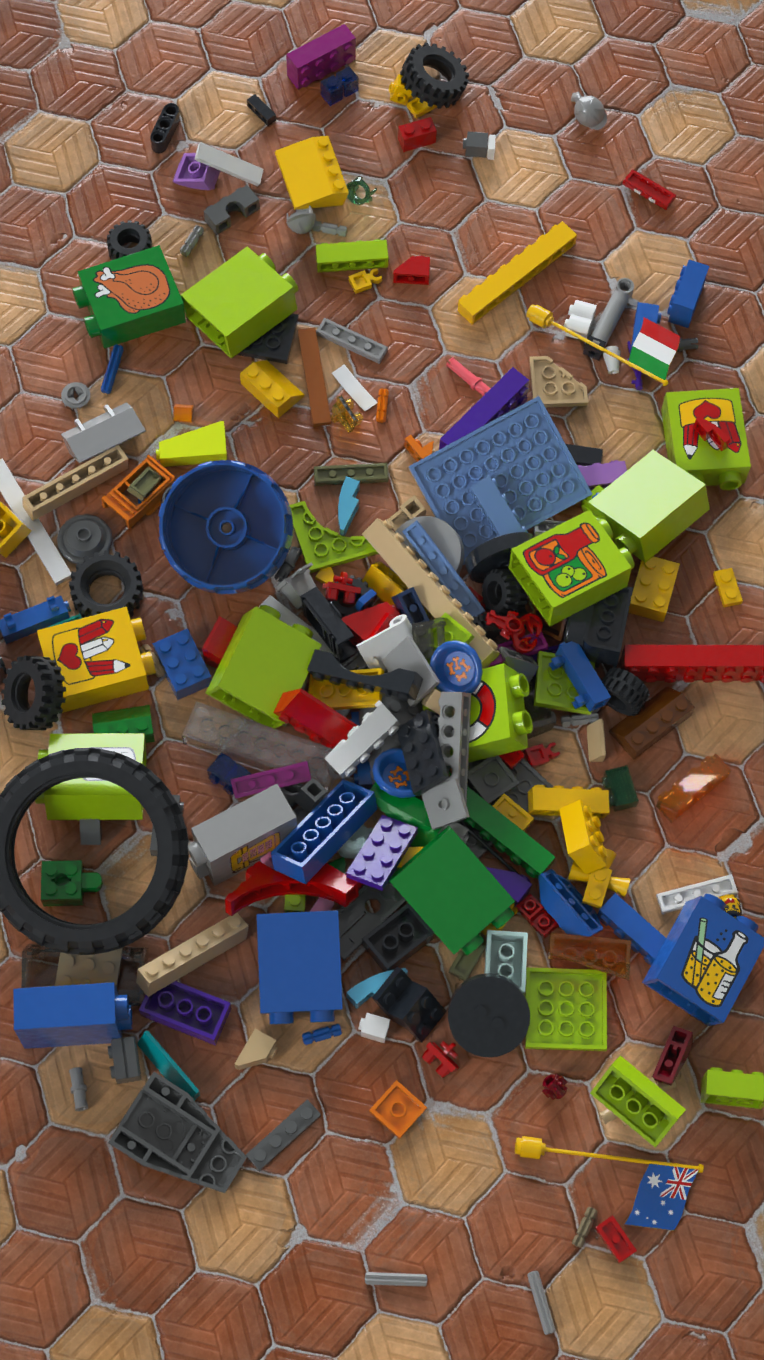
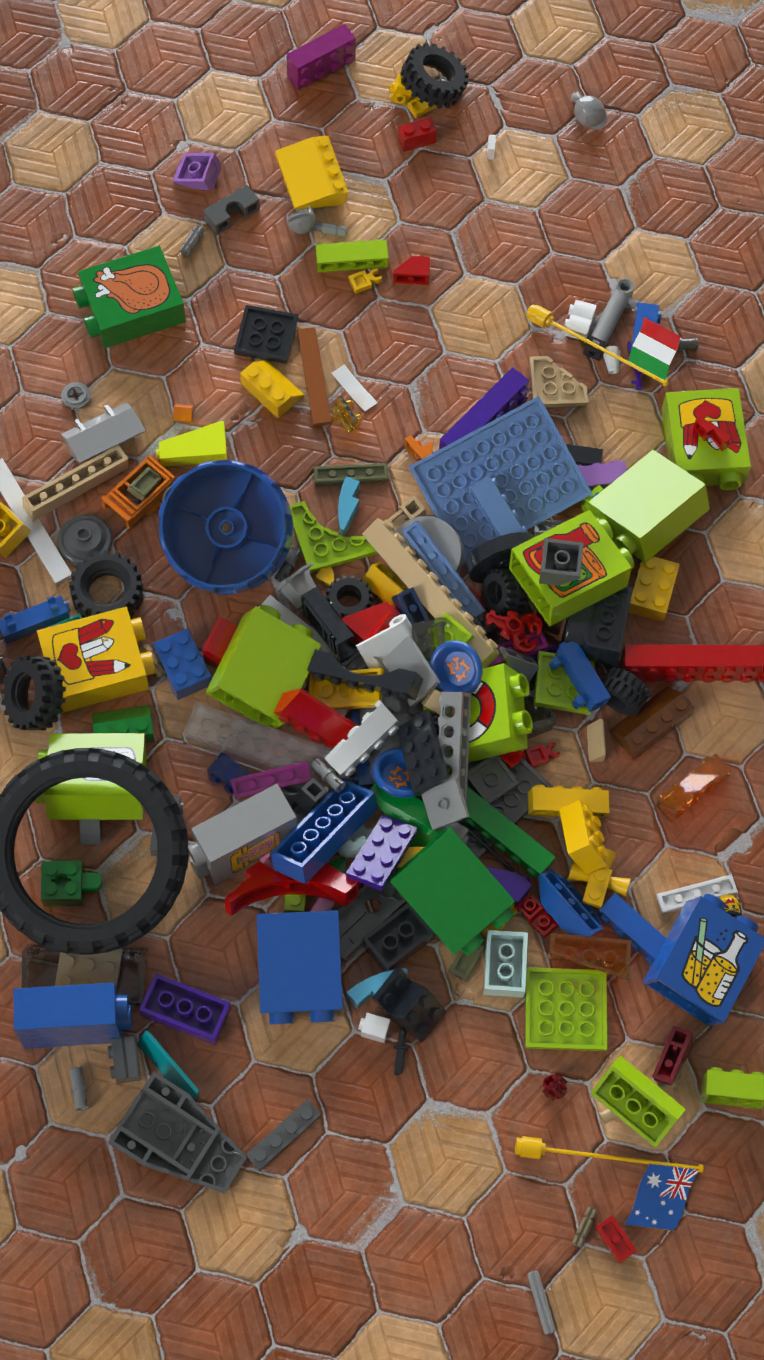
blue axle [101,344,124,394] -> none
black tyre [107,220,152,260] -> none
tan brick [136,913,249,997] -> none
black beam [150,103,180,153] -> none
lime brick [181,246,298,358] -> none
white tile [194,142,264,187] -> none
tan slope [235,1029,278,1070] -> none
black piece [247,94,276,126] -> none
blue axle [302,1024,342,1045] -> none
light grey tile [316,318,388,364] -> none
clear blue piece [320,66,359,106] -> none
red hips [322,571,361,604] -> none
clear green piece [346,176,377,205] -> none
blue tile [355,589,377,612] -> none
light grey axle [365,1272,427,1287] -> none
orange plate [369,1080,427,1139] -> none
orange axle [376,388,389,423] -> none
red hips [422,1041,460,1078] -> none
coral pin [446,357,491,396] -> none
black brick [448,973,530,1057] -> none
yellow brick [458,221,577,325] -> none
dark grey brick [463,131,488,158] -> none
yellow plate [493,793,534,831] -> none
light grey axle [561,712,599,727] -> none
clear green brick [602,765,639,812] -> none
red plate [622,169,676,210] -> none
blue brick [667,260,709,328] -> none
yellow plate [713,568,743,608] -> none
none -> light grey pin [311,758,346,793]
none -> black piece [393,1028,409,1075]
none -> dark grey slope [539,538,584,586]

